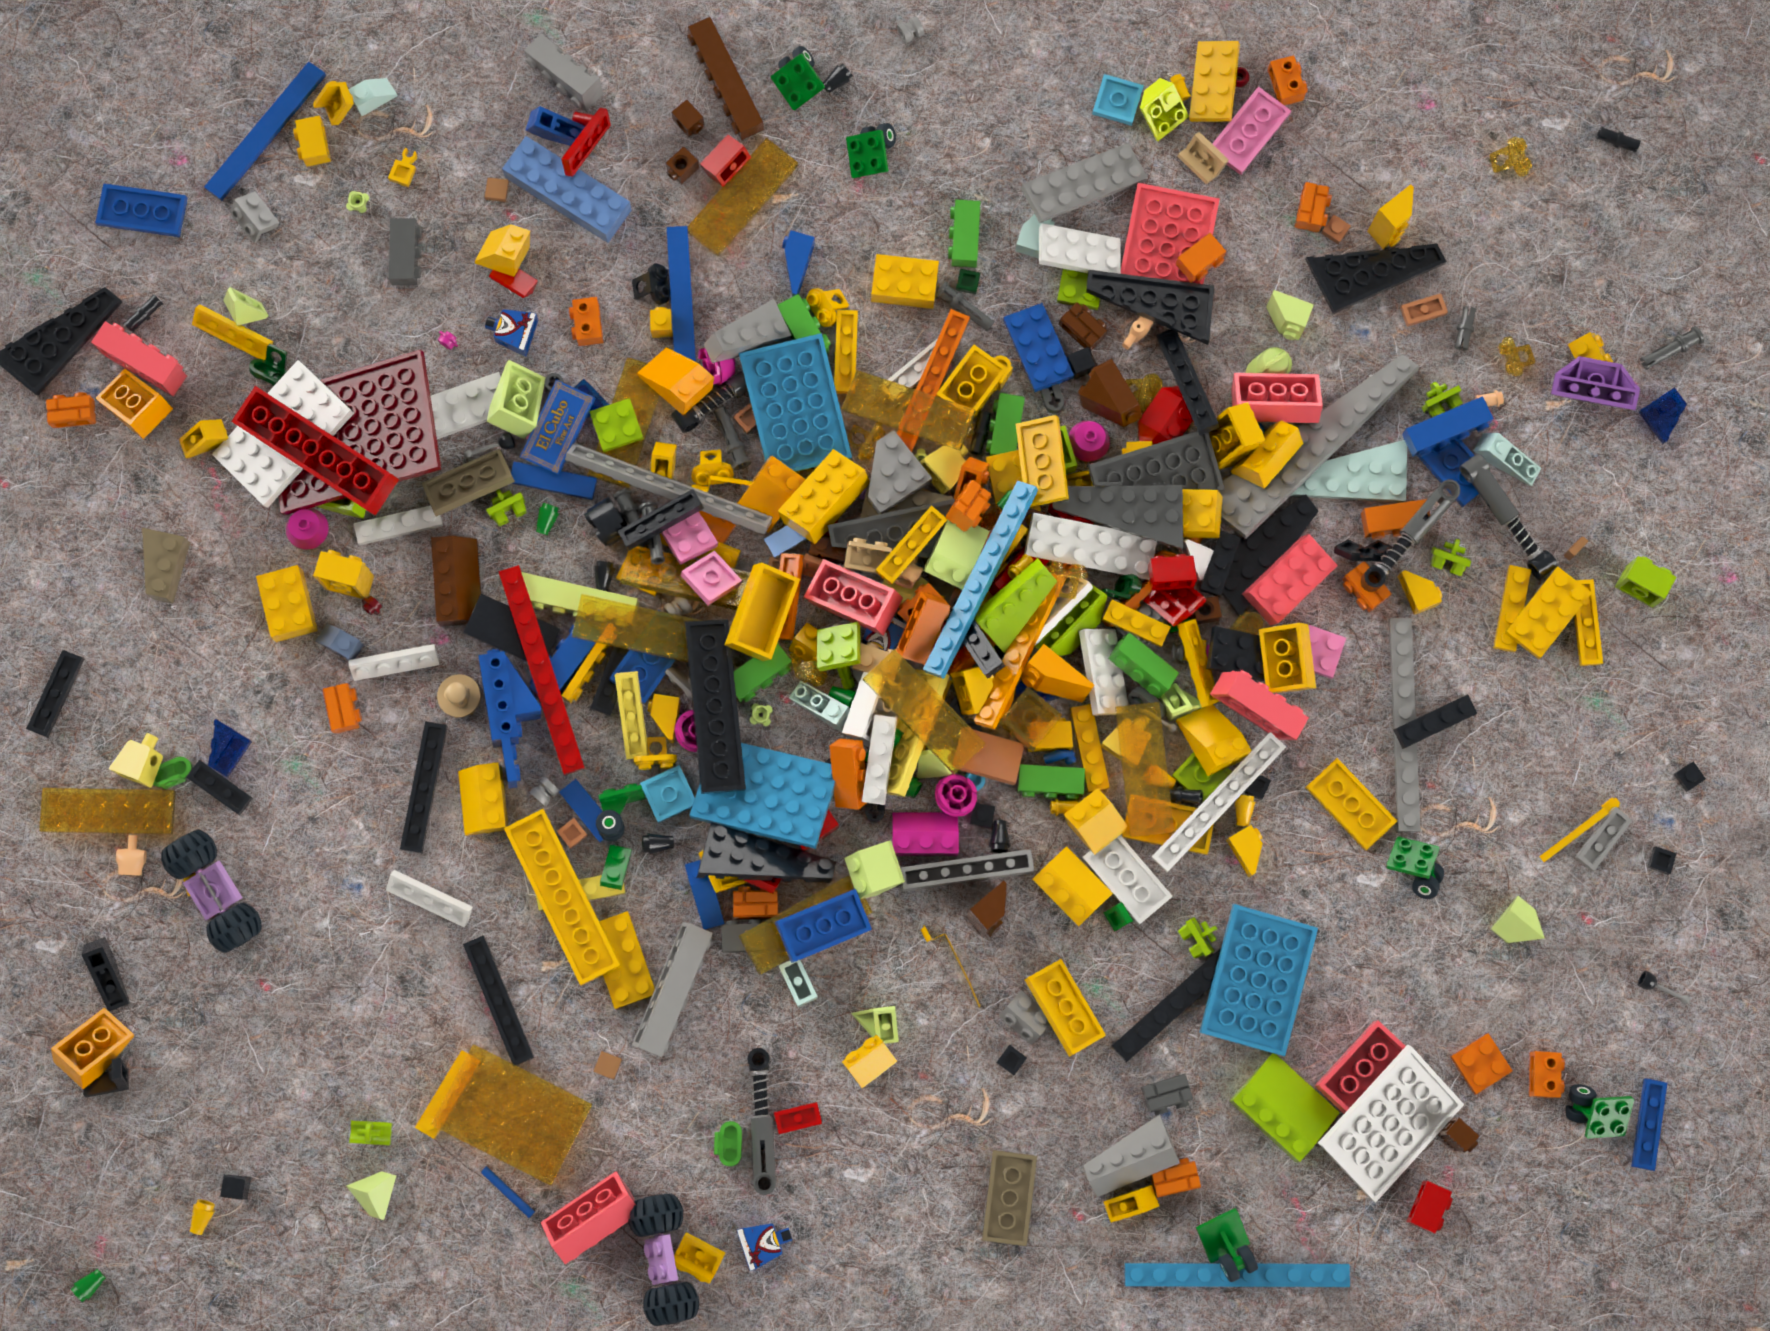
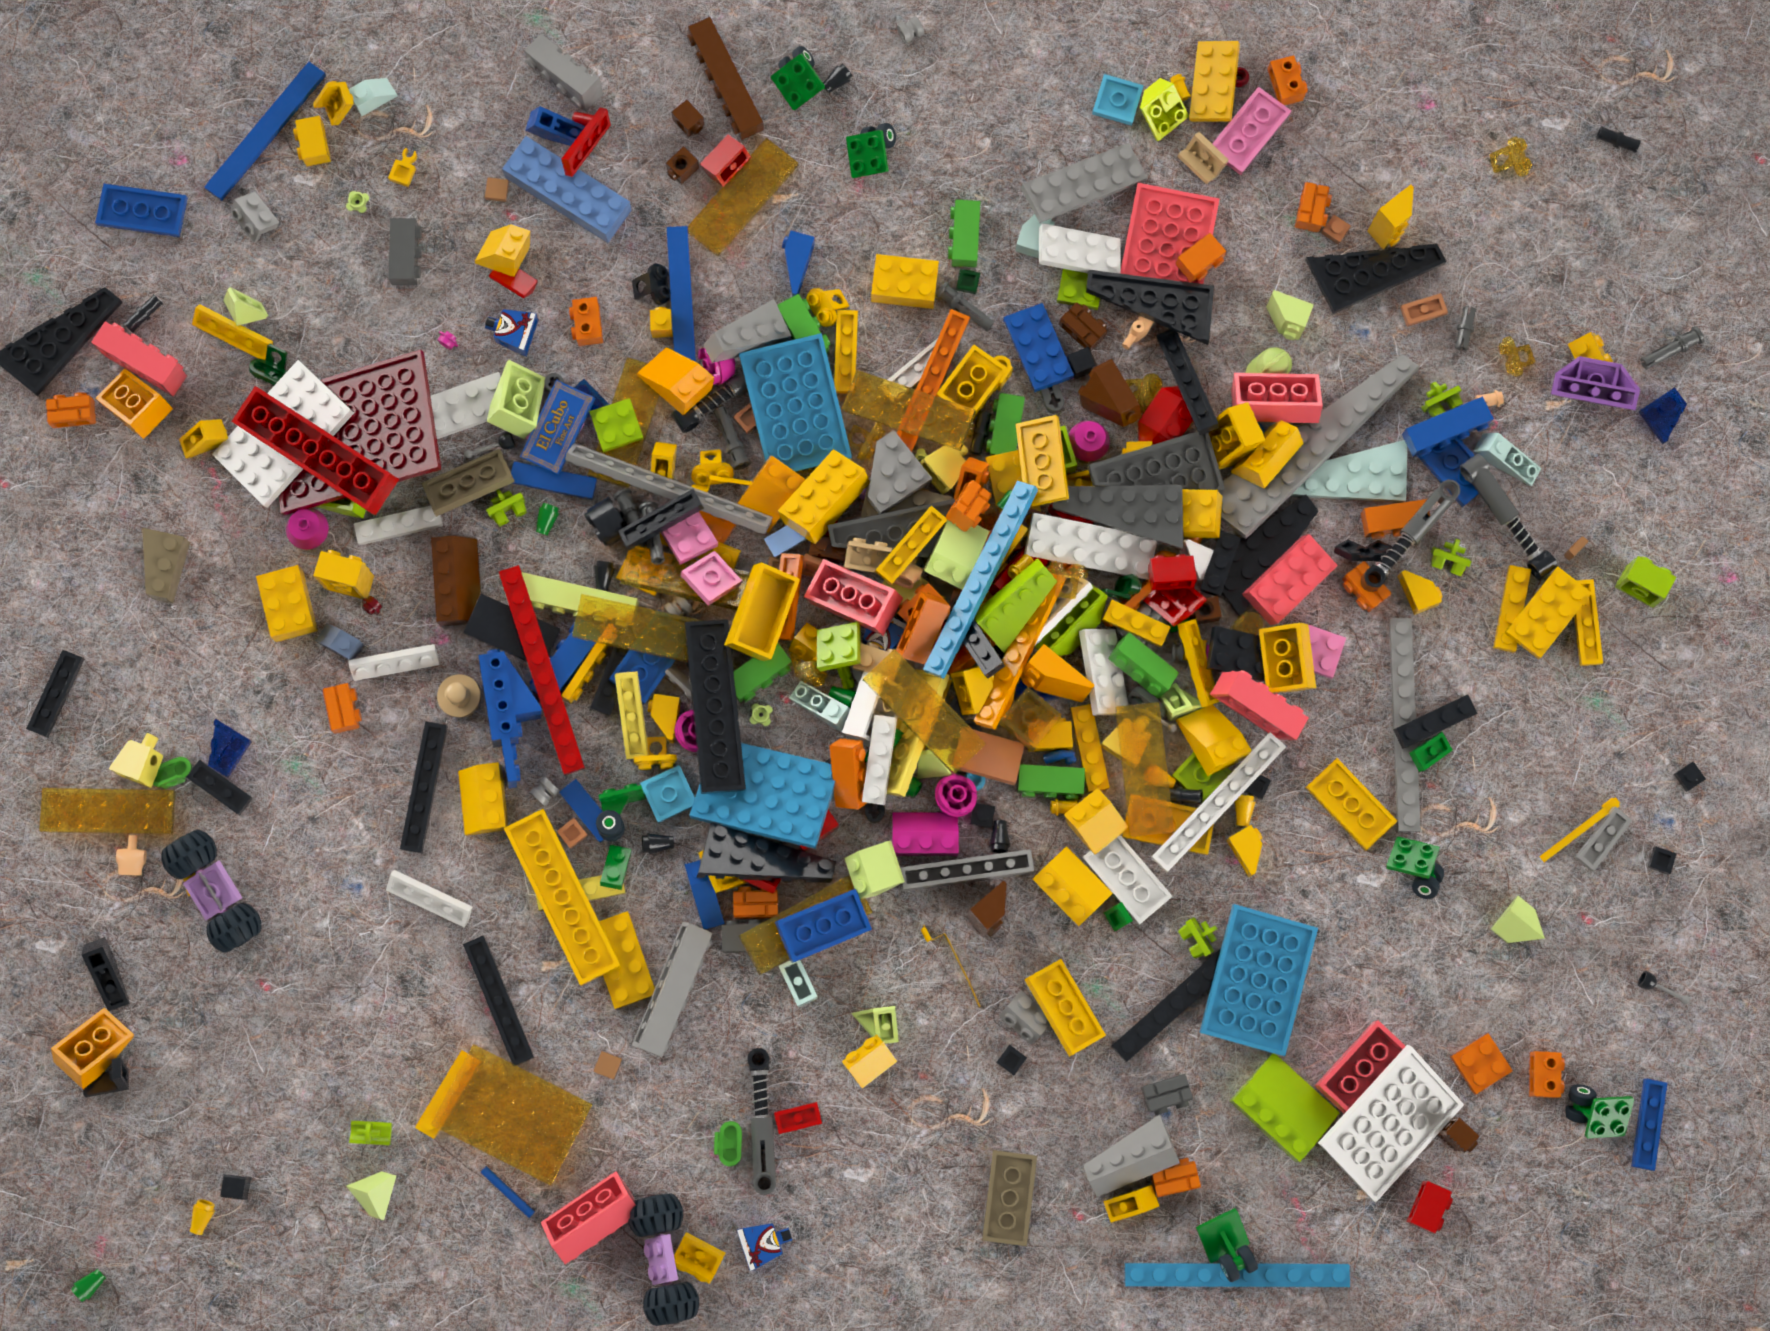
none -> green plate [1409,732,1453,772]

